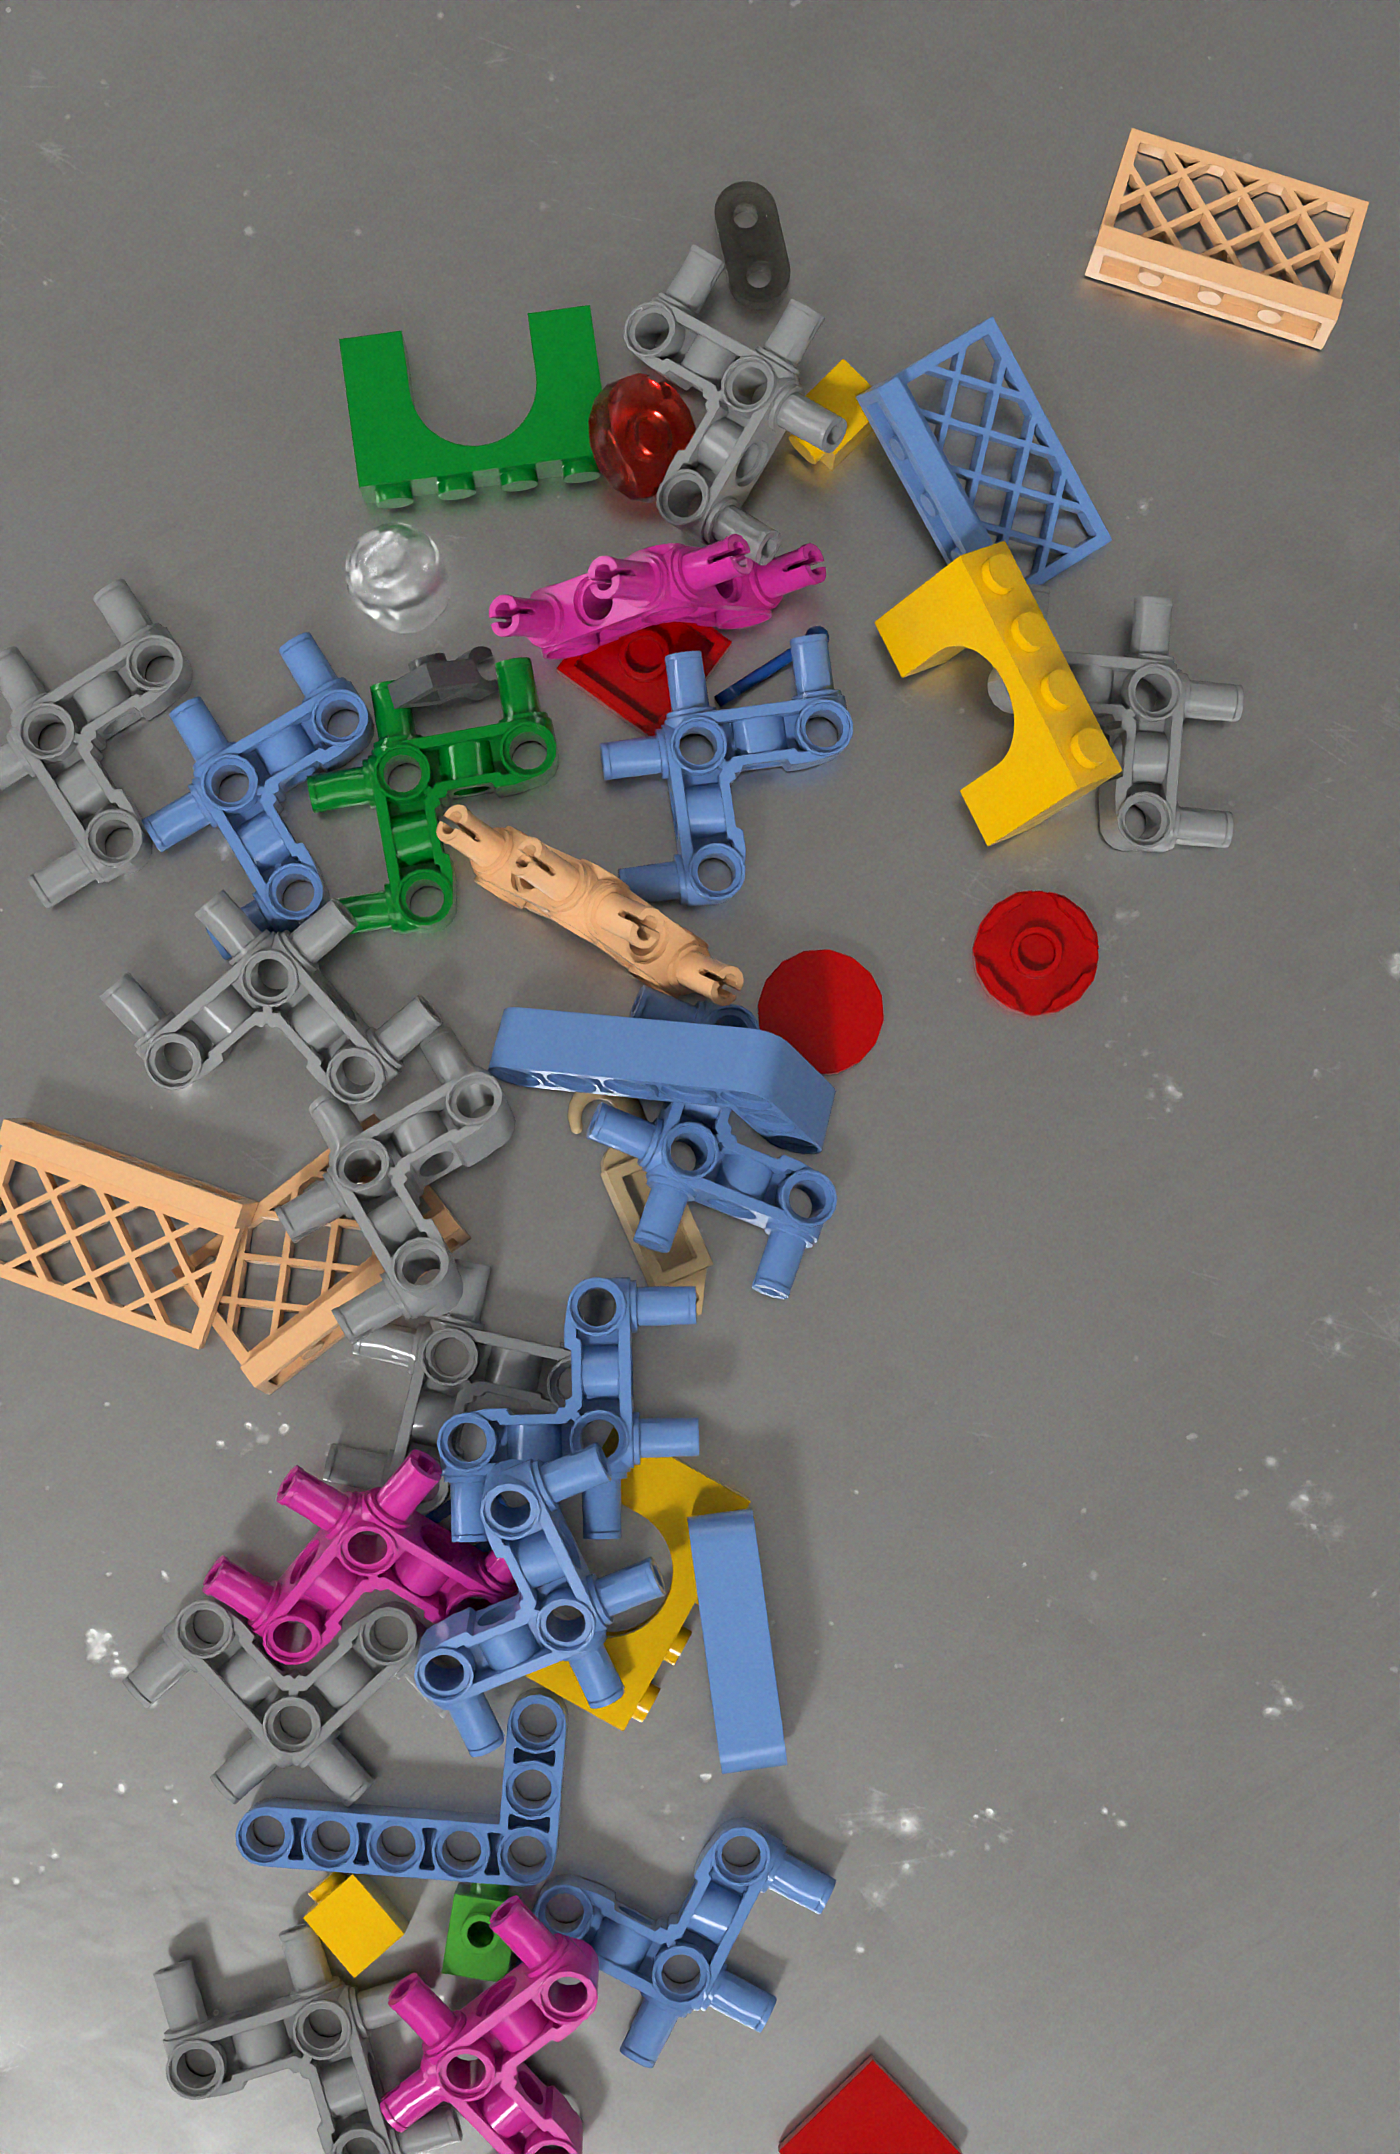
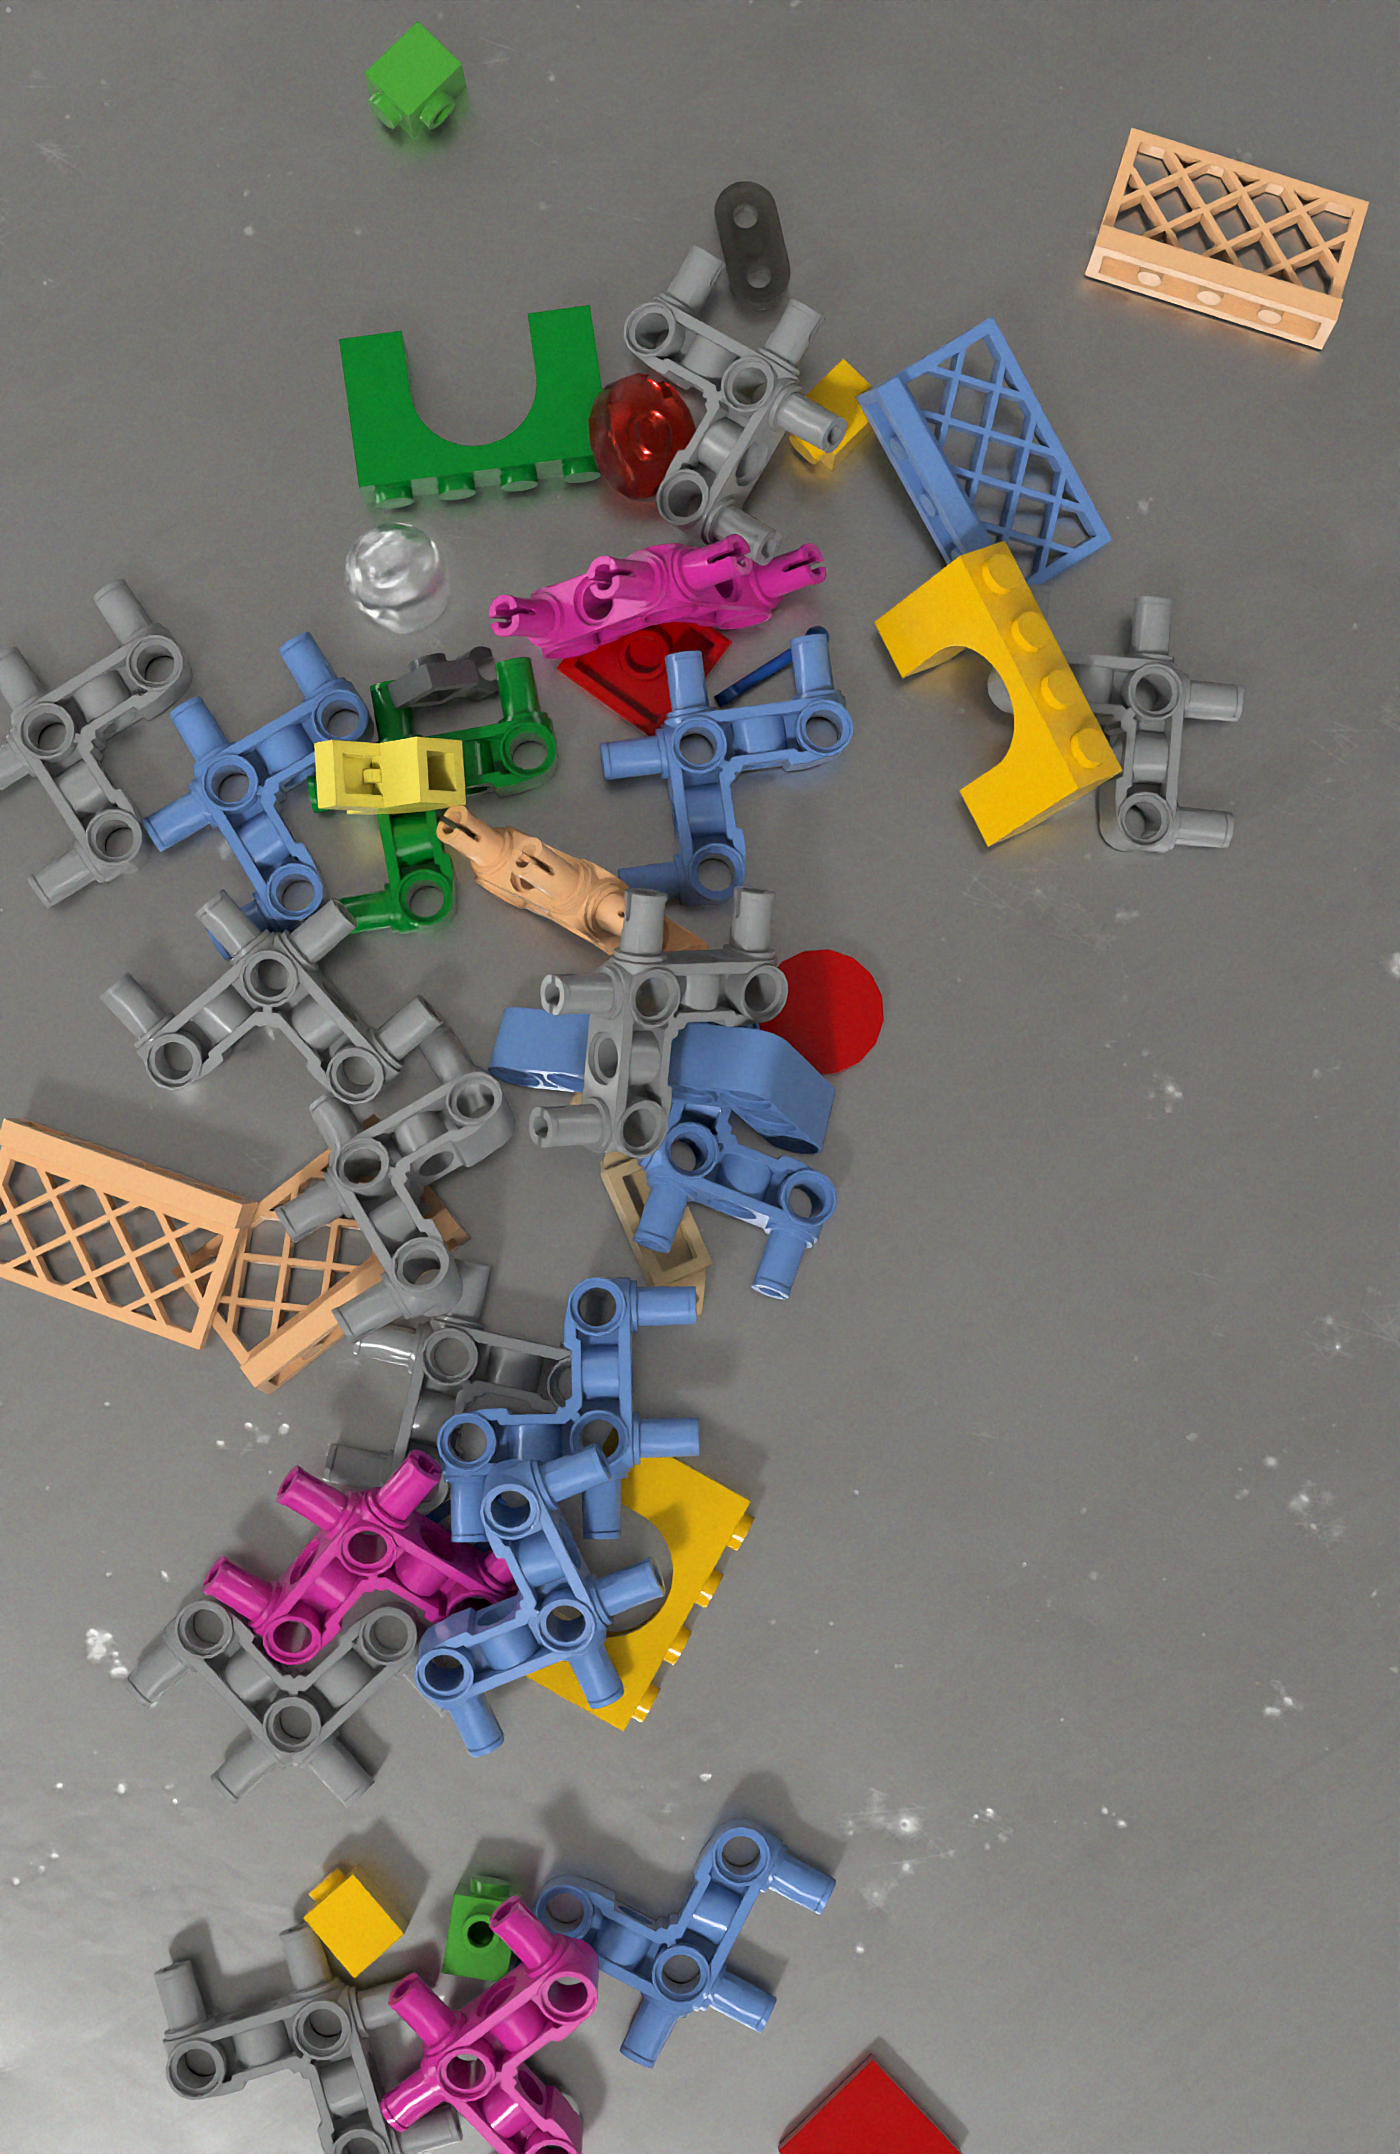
medium blue beam [235,1687,569,1887] -> none
medium blue beam [687,1508,788,1774] -> none
red tile [972,890,1099,1017] -> none
none -> light yellow brick [314,737,466,815]
none -> bright green brick [364,21,467,138]
none -> light grey pin [529,886,788,1159]

